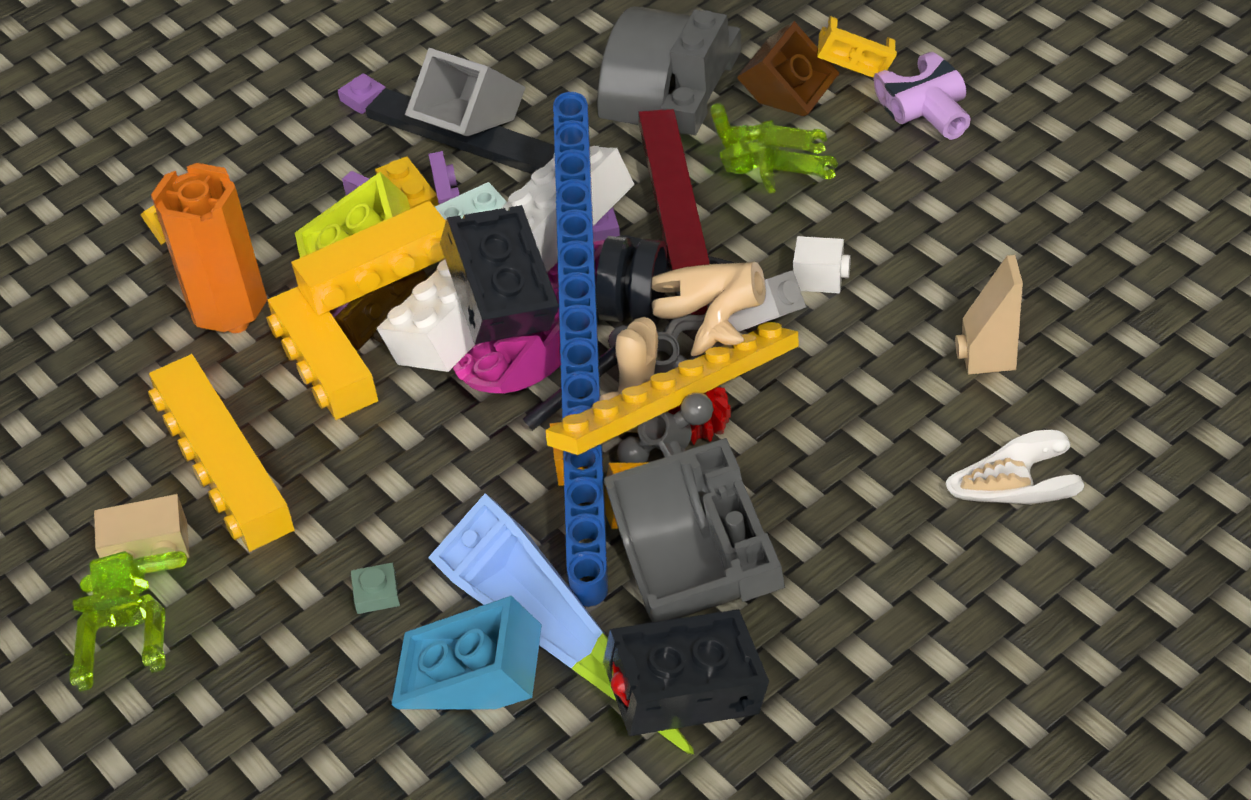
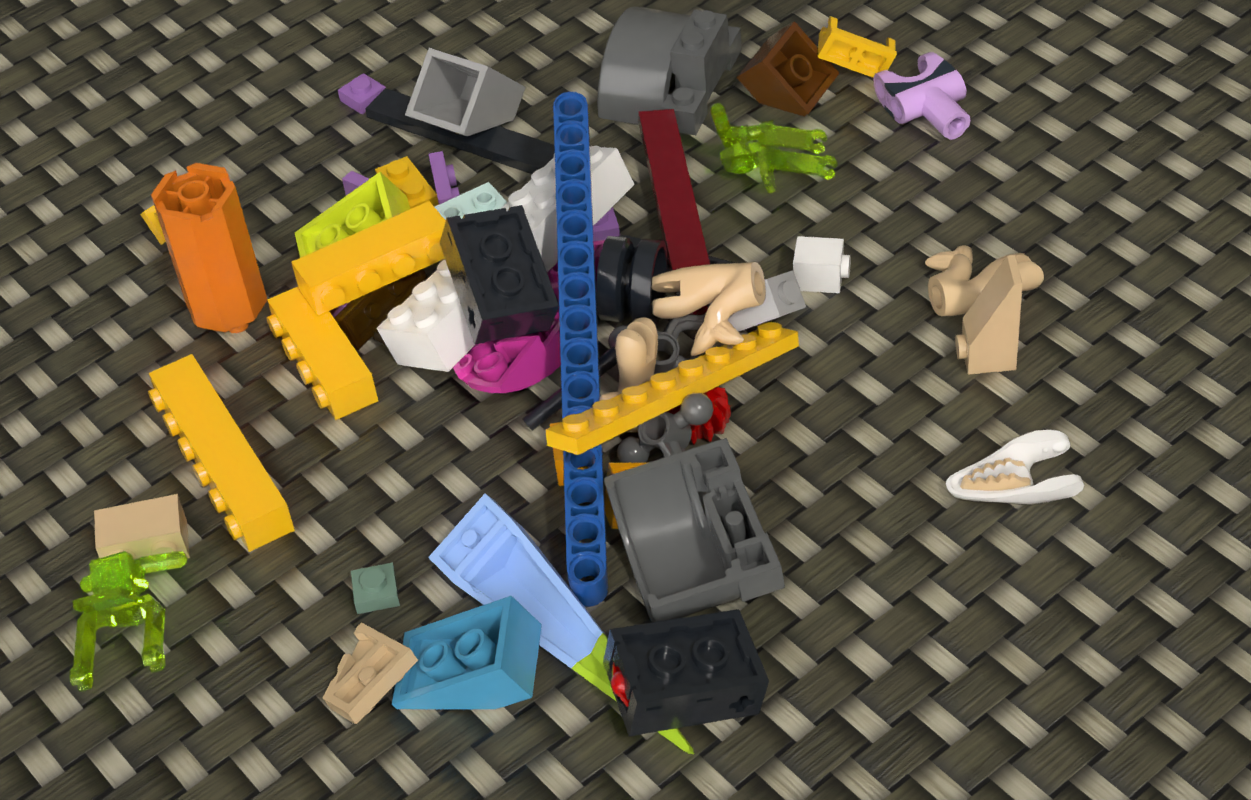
none -> tan wing [323,623,418,724]
none -> tan piece [925,245,1044,316]

